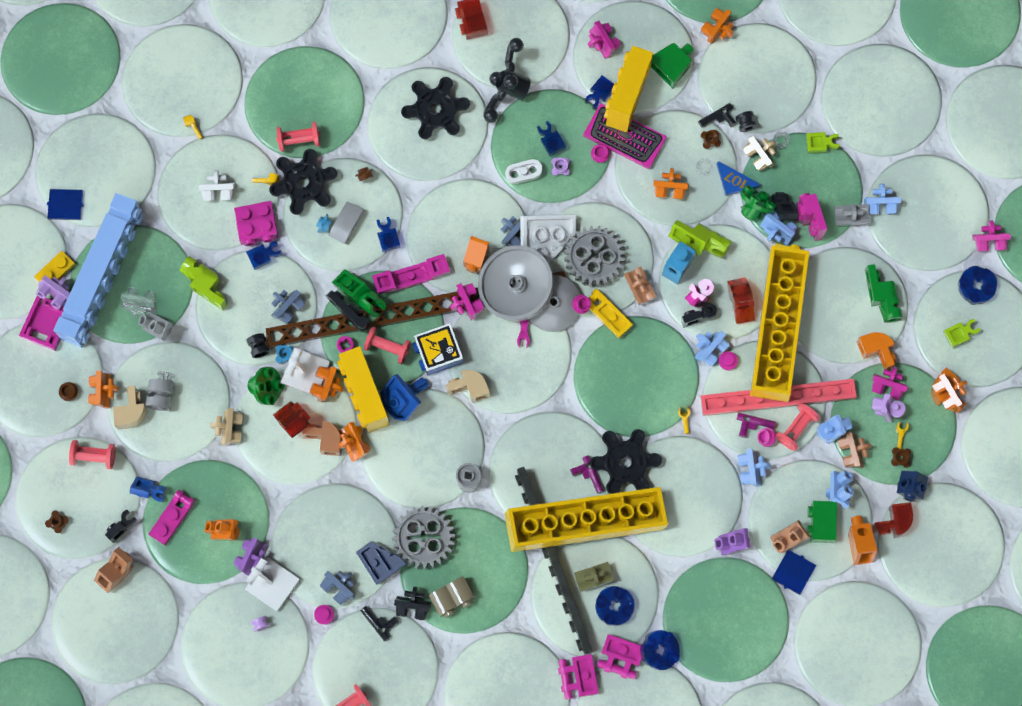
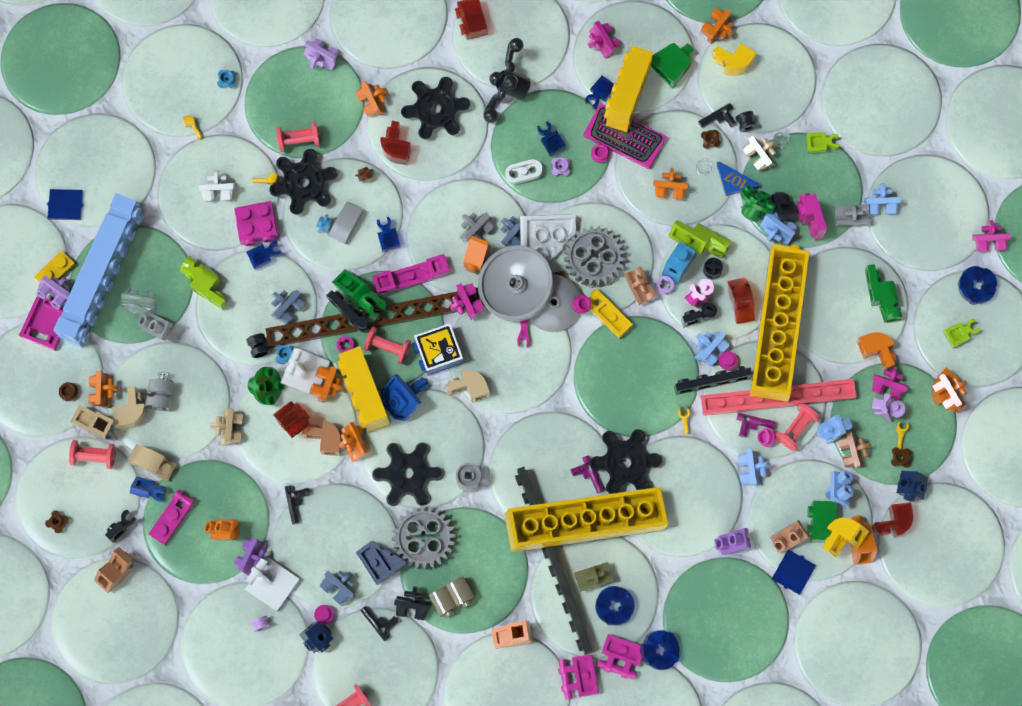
none -> tan brick [70,405,114,439]
none -> tan brick [127,444,177,482]
none -> dark azure plate [217,70,236,88]
none -> black hose [284,485,310,525]
none -> dark blue brick [299,620,334,653]
none -> lavender hips [304,38,339,71]
none -> orange hips [355,81,388,117]
none -> black plate [372,442,444,506]
none -> clear red brick [380,121,411,166]
none -> light grey hips [459,212,494,243]
none -> brick [492,620,532,649]
none -> lavender bush [657,276,674,295]
none -> black plate [674,366,752,395]
none -> black wheel [703,257,723,280]
none -> yellow brick [712,43,757,76]
none -> yellow brick [822,518,869,558]

